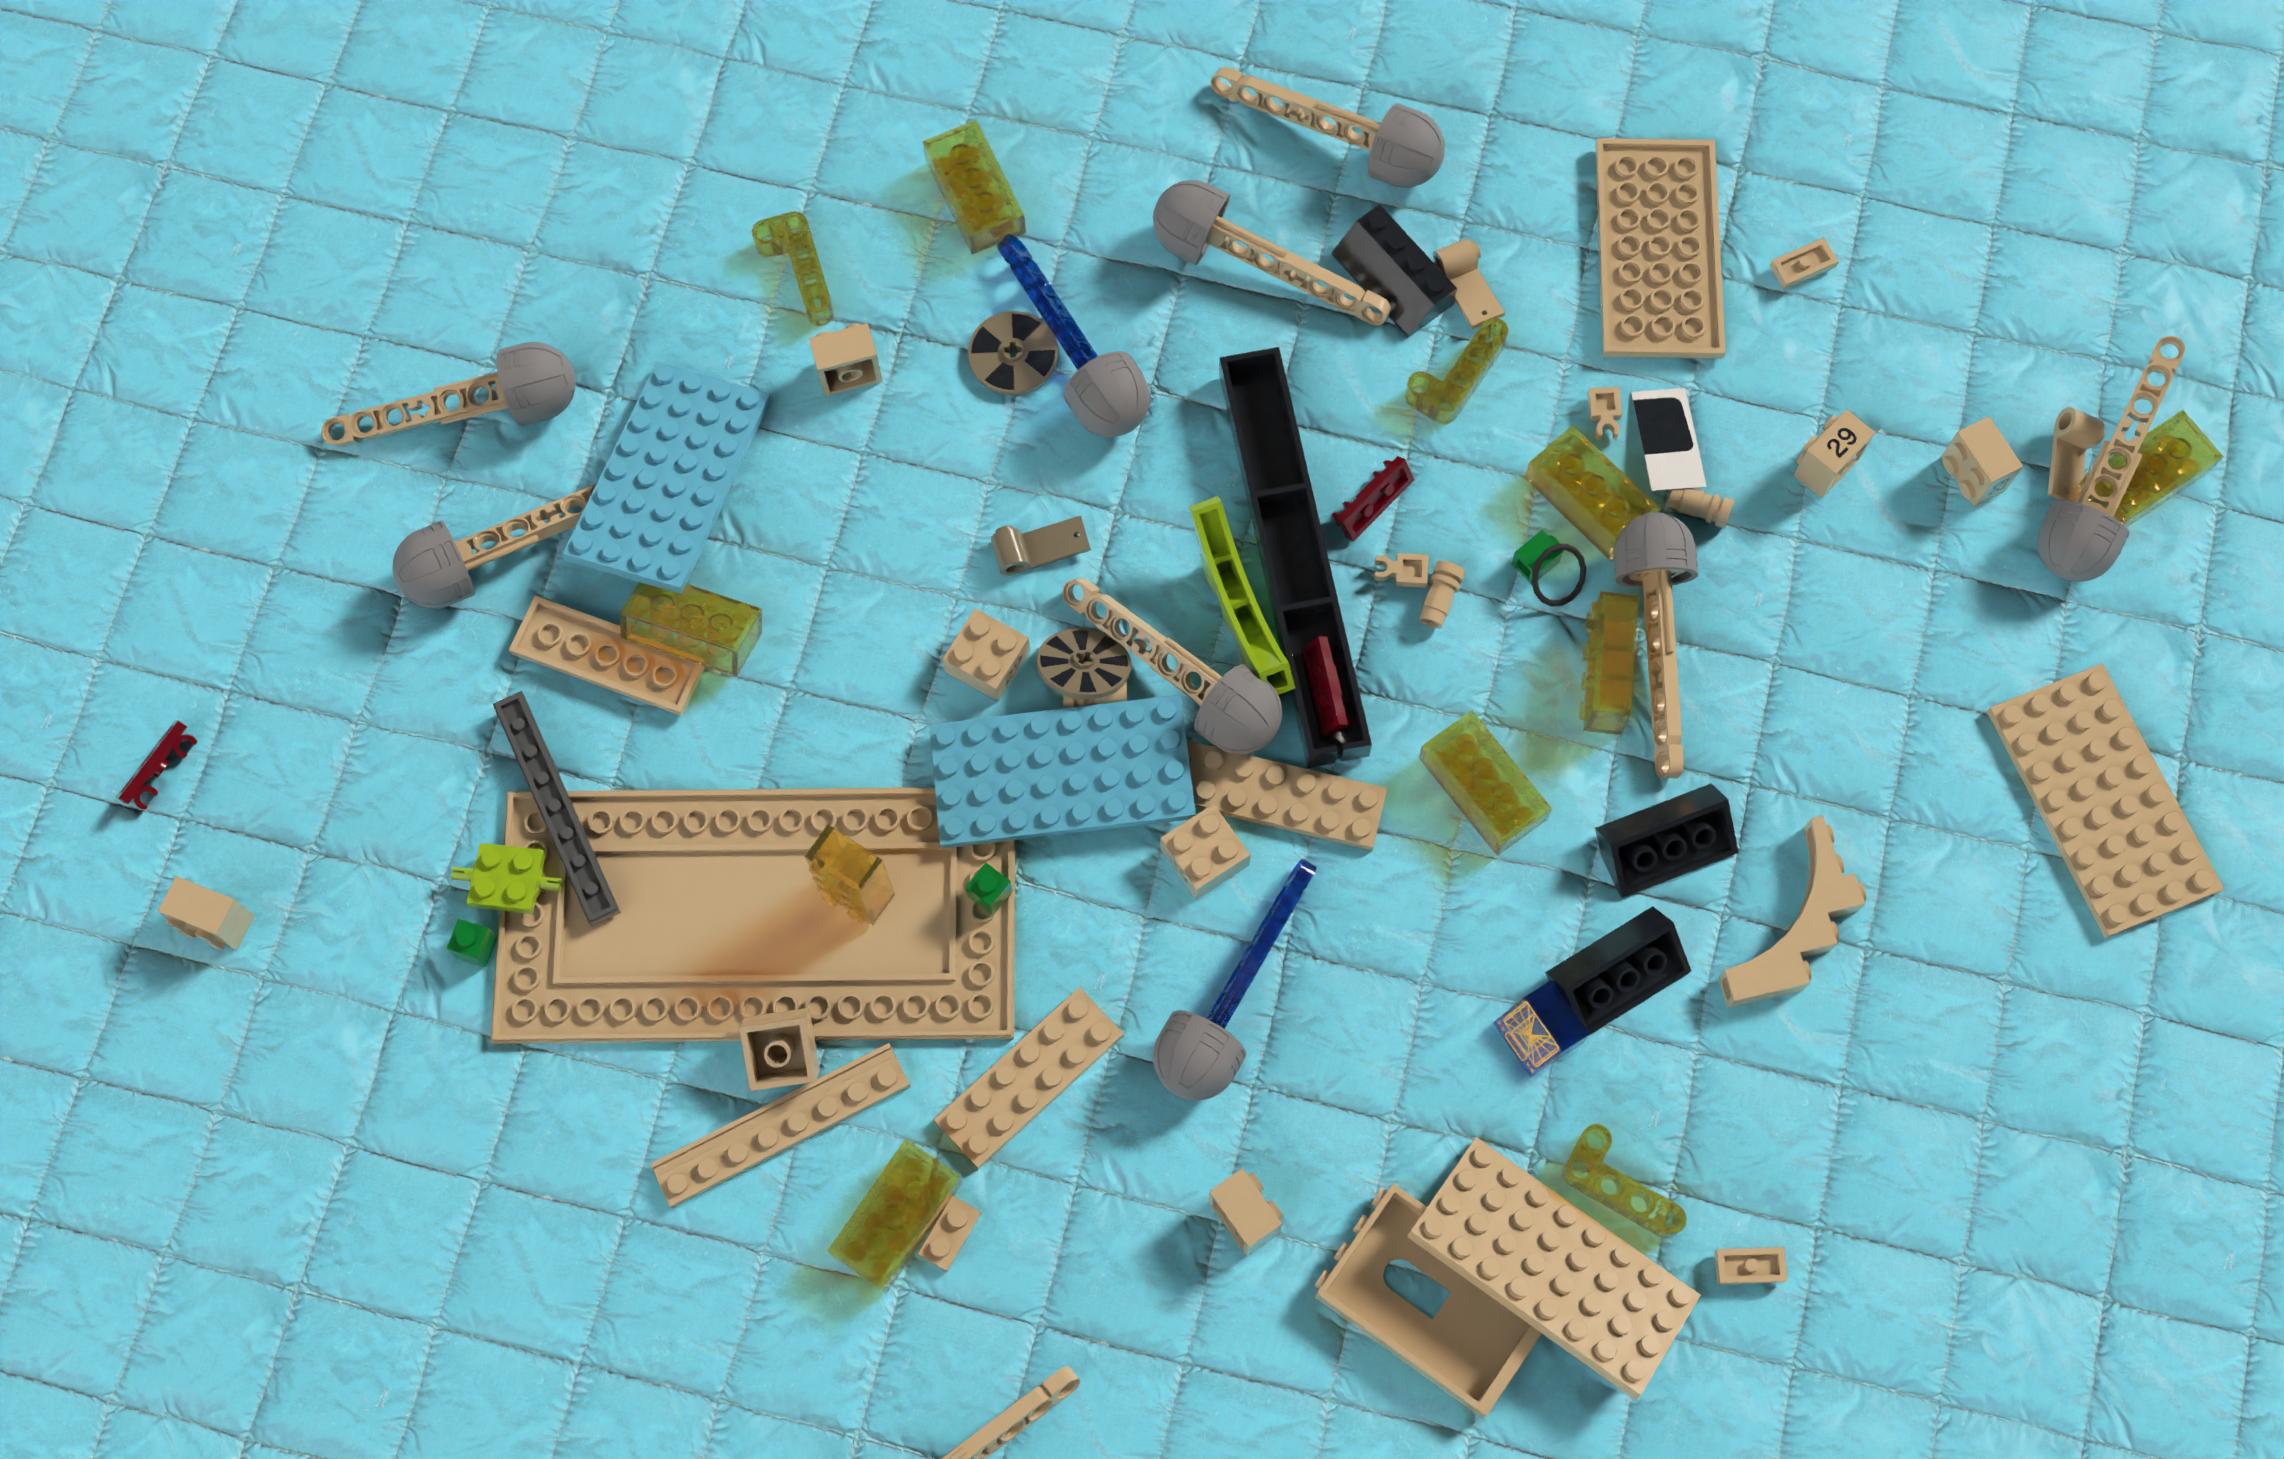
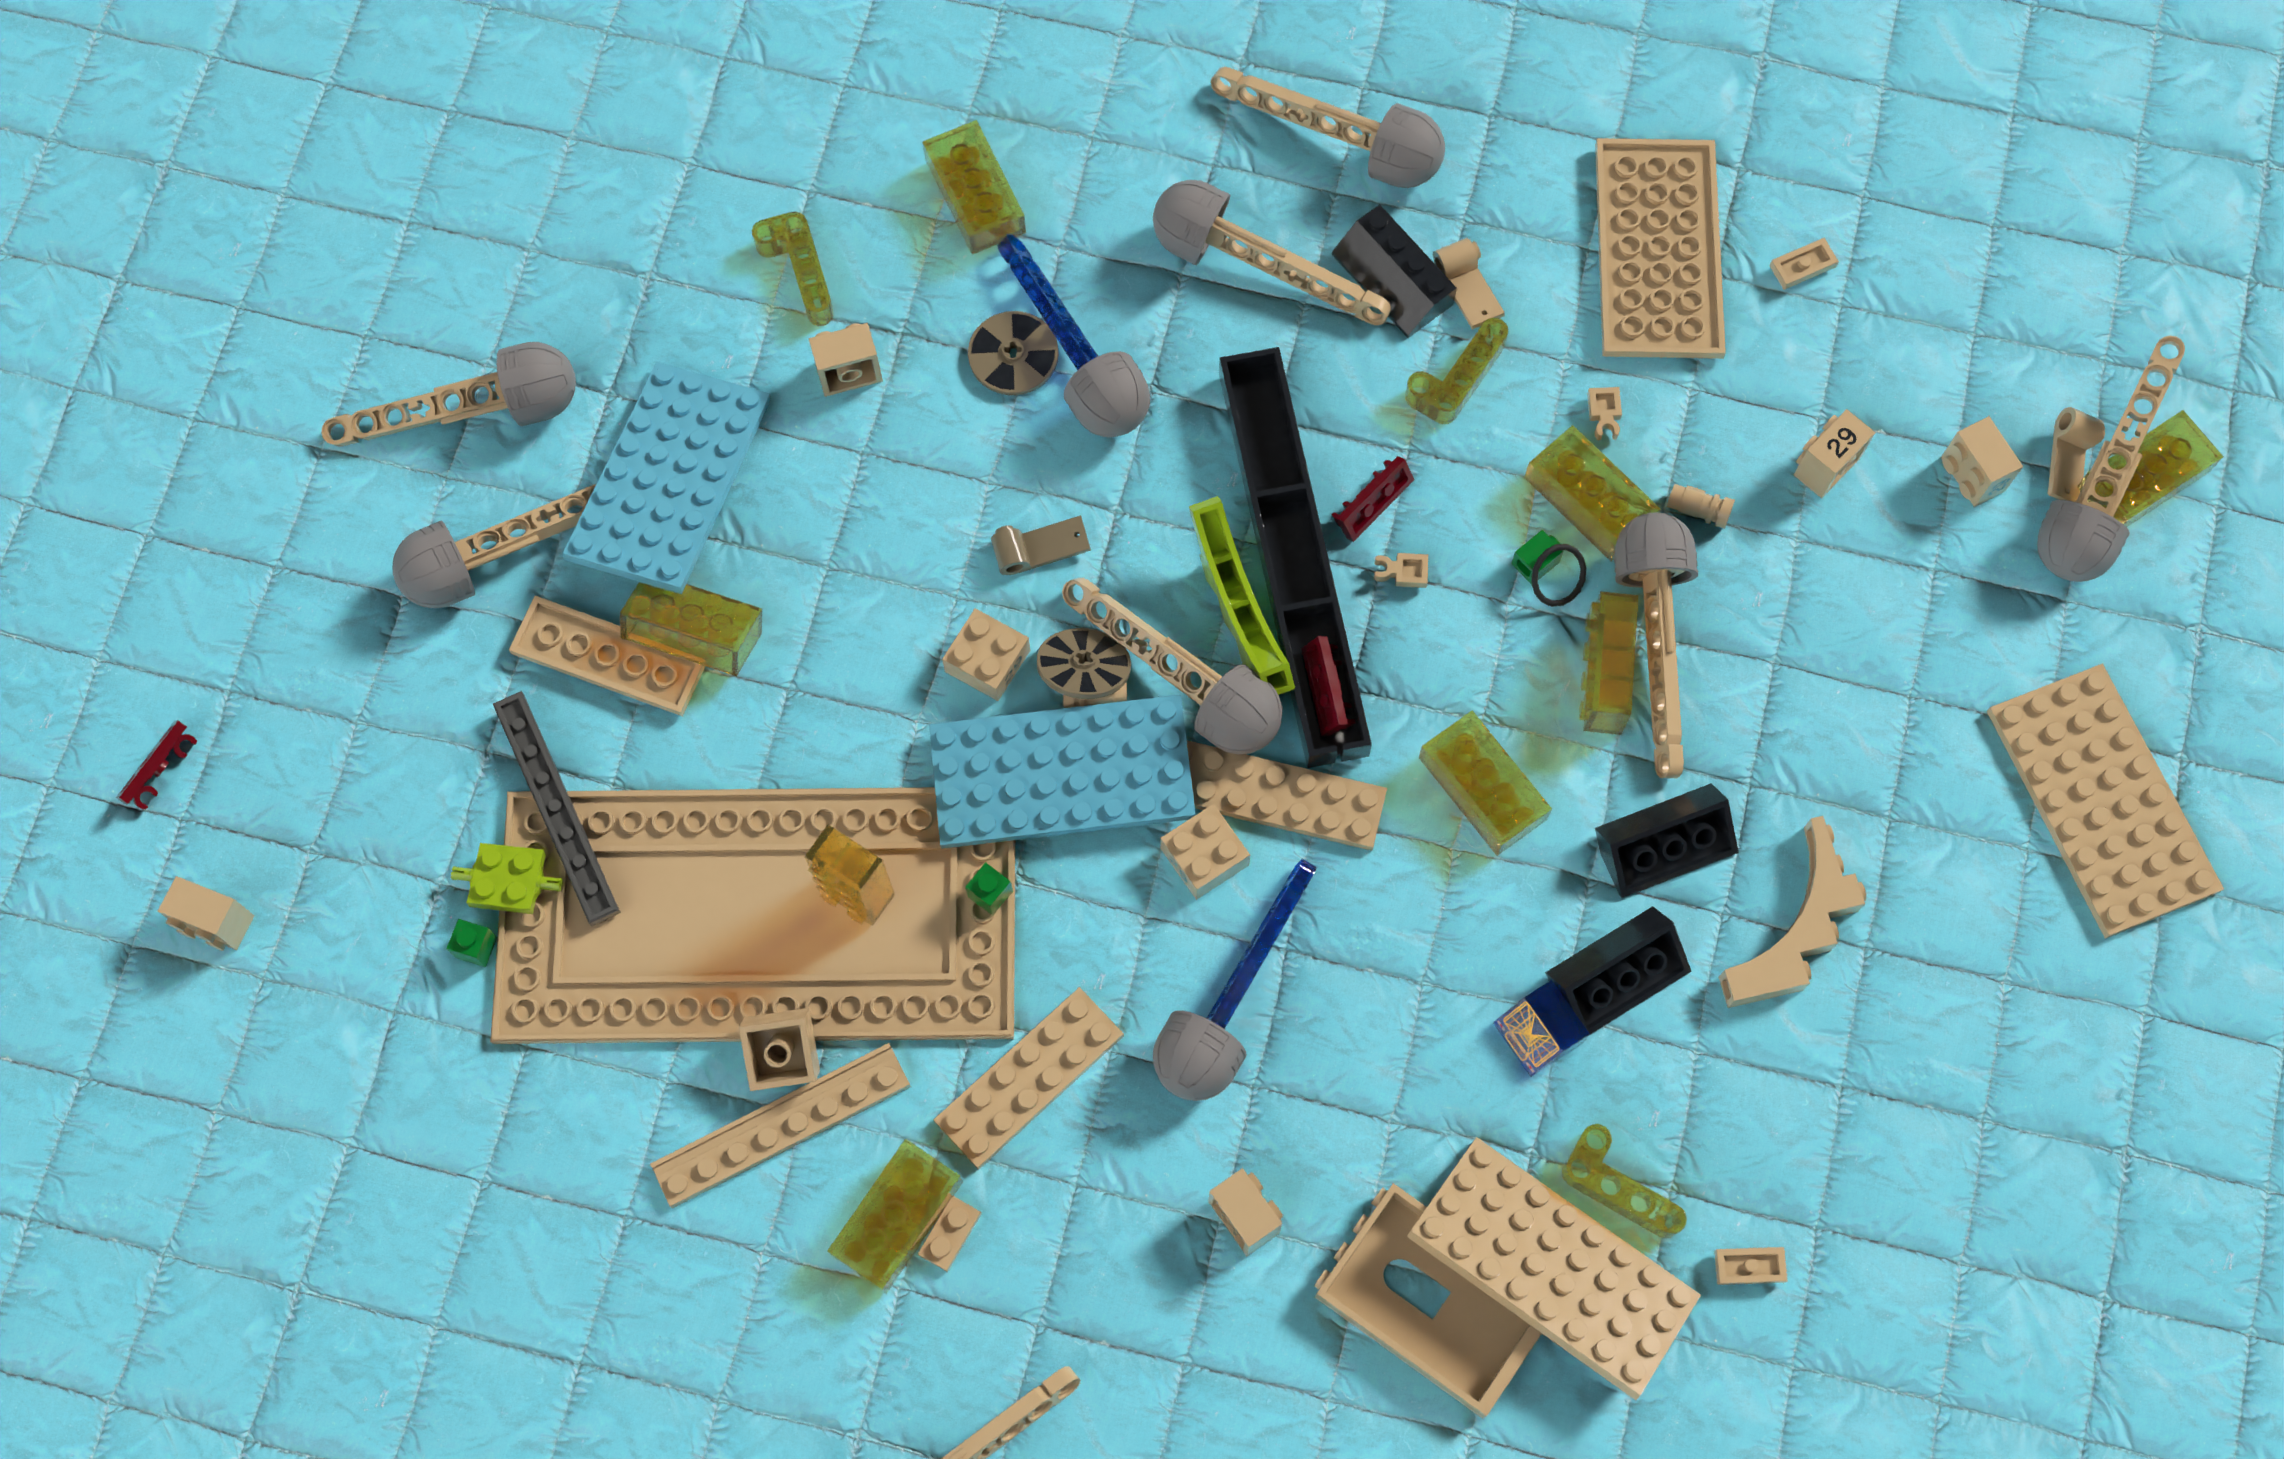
tan axle [1419,561,1466,629] -> none
sticker [1631,388,1707,491] -> none

